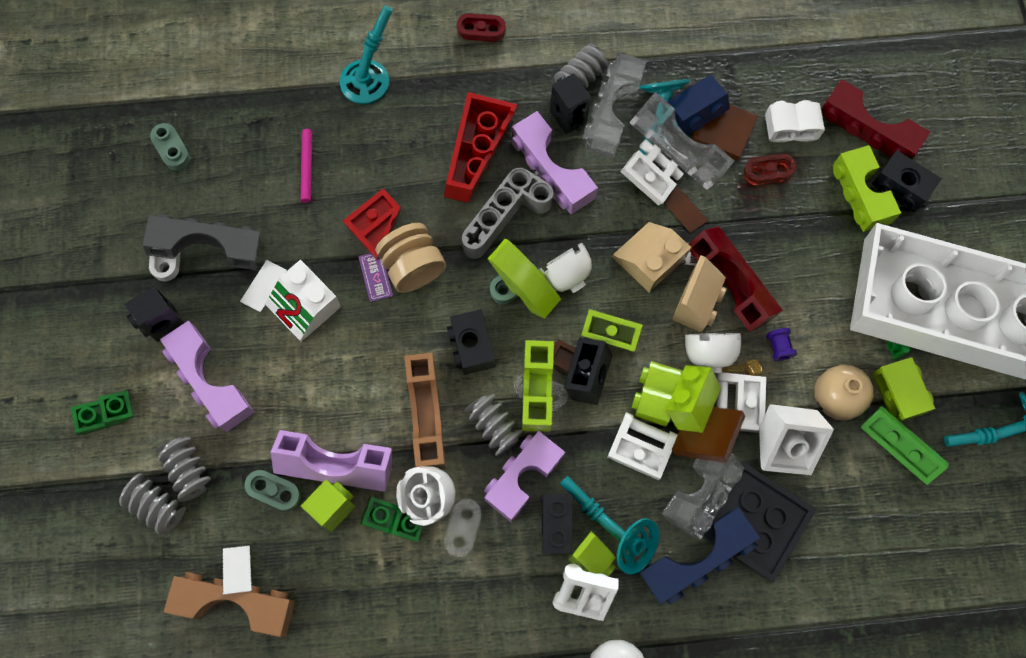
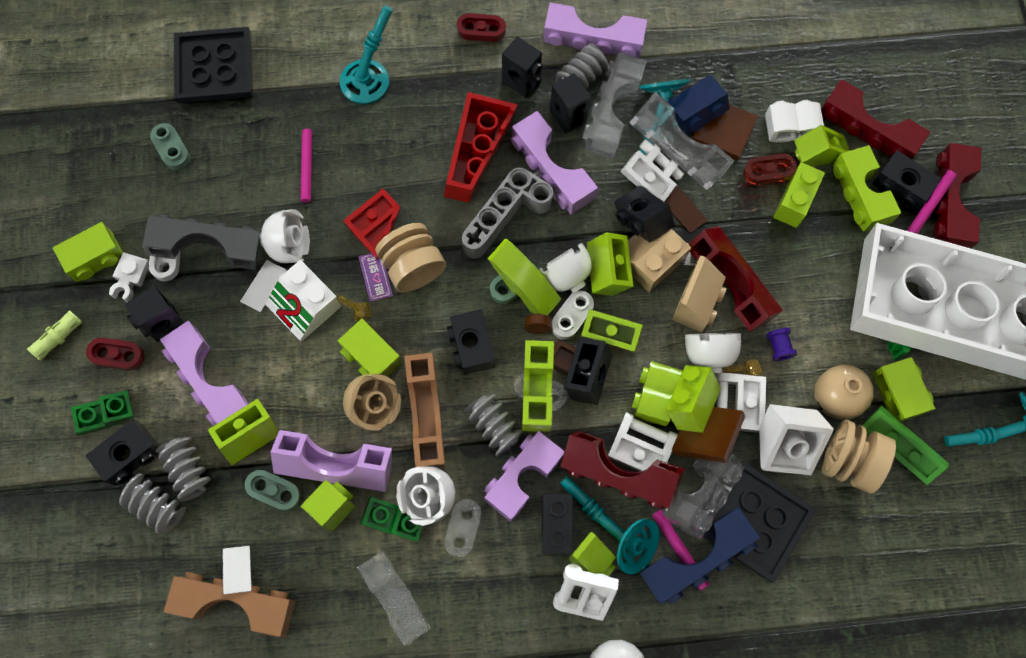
none -> yellowish green pin [27,310,83,361]
none -> lime brick [52,222,123,282]
none -> black brick [85,419,159,486]
none -> dark red plate [86,337,144,371]
none -> white plate [109,252,149,302]
none -> black plate [174,27,253,104]
none -> lime brick [208,398,279,466]
none -> white cylinder [259,209,310,263]
none -> clear yellow hand [337,295,370,321]
none -> lime brick [337,319,402,377]
none -> tan cylinder [343,373,401,431]
none -> clear arch [357,551,432,646]
none -> black brick [502,36,543,98]
none -> reddish brown tile [524,314,552,334]
none -> lavender arch [543,3,647,59]
none -> white plate [551,291,594,340]
none -> dark red arch [560,430,685,509]
none -> lime brick [587,232,633,296]
none -> black brick [614,186,675,243]
none -> dark pink bar [652,510,710,591]
none -> lime brick [773,162,825,228]
none -> lime slope [794,125,850,167]
none -> tan wheel [822,419,896,494]
none -> dark pink bar [907,170,957,234]
none -> dark red arch [933,143,981,248]

